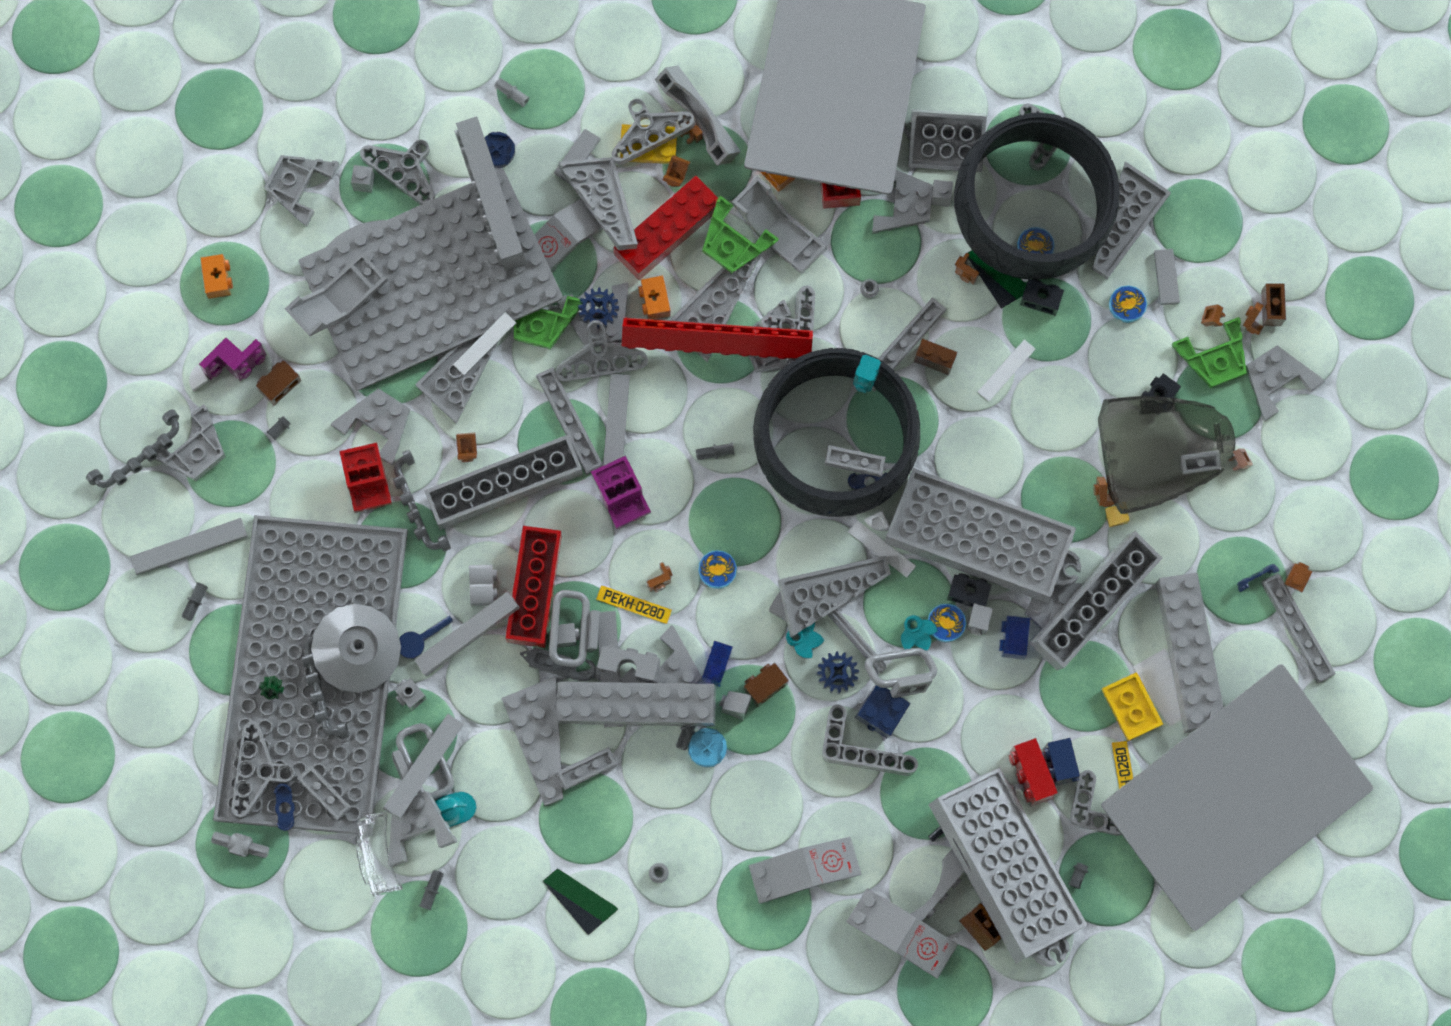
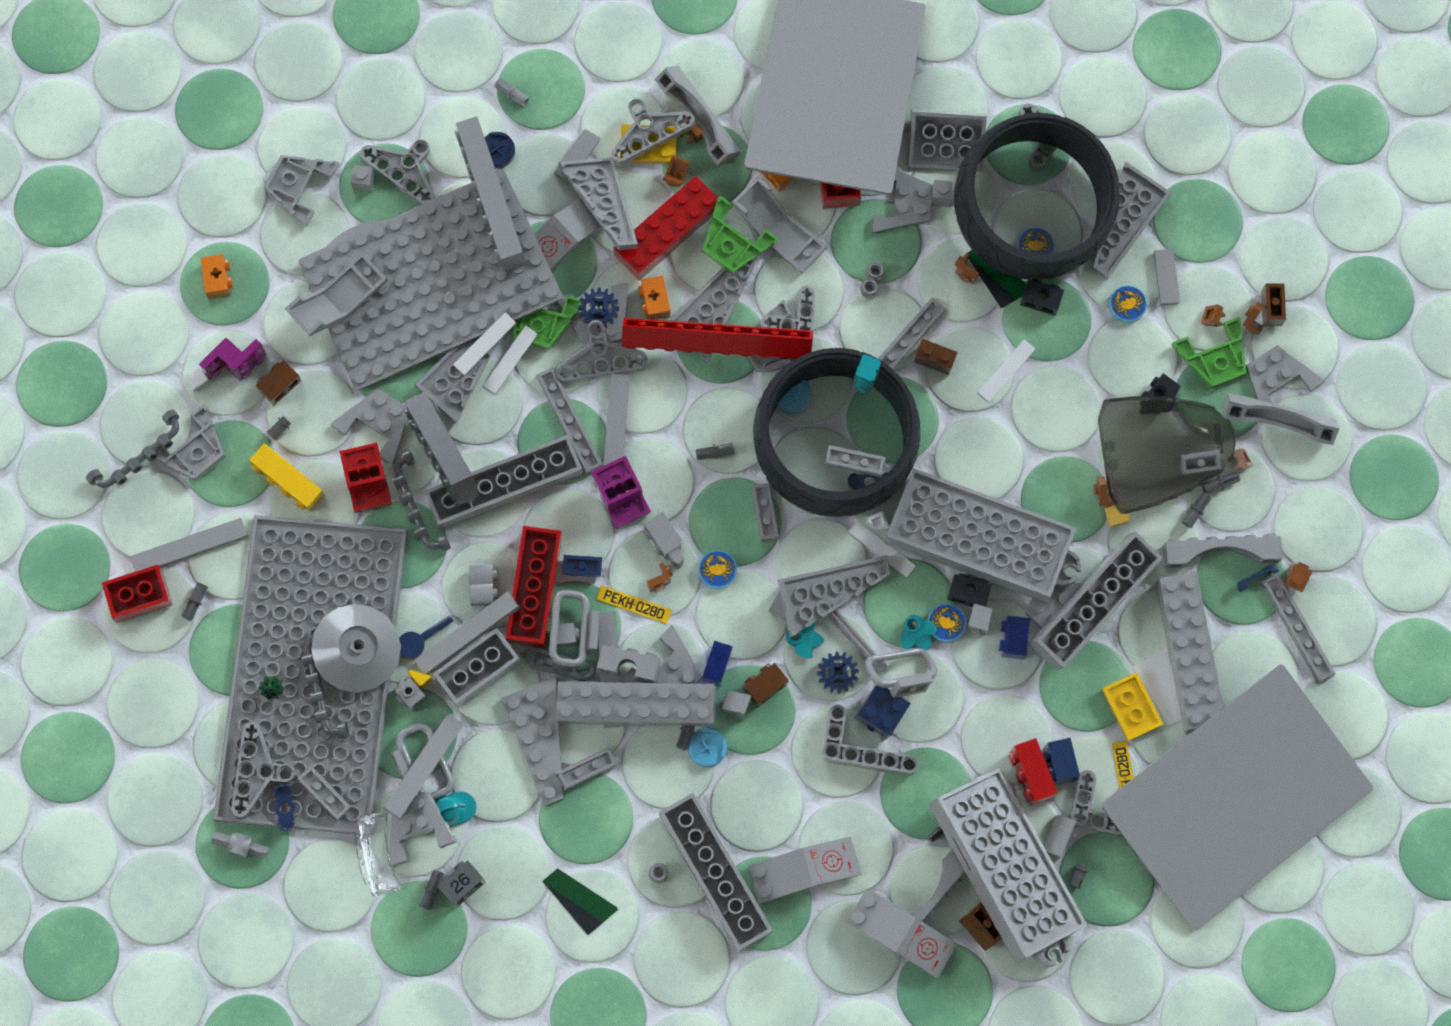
dark orange bracket [456,432,477,462] -> none
none -> red brick [101,564,173,623]
none -> yellow brick [249,443,325,512]
none -> brick [404,391,479,505]
none -> yellow slope [408,670,433,690]
none -> light grey brick [433,628,521,709]
none -> dark grey brick [437,860,486,908]
none -> white sticker [483,326,537,394]
none -> dark blue plate [562,555,602,578]
none -> light grey hinge [643,512,684,567]
none -> light grey brick [659,793,773,953]
none -> light grey tile [751,483,780,542]
none -> medium azure tile [777,380,812,414]
none -> light grey plate [866,263,885,281]
none -> light grey brick [1043,815,1076,860]
none -> light grey arch [1163,534,1283,568]
none -> dark grey axle [1182,492,1211,528]
none -> dark grey axle [1201,472,1240,494]
none -> light grey arch [1221,392,1339,445]

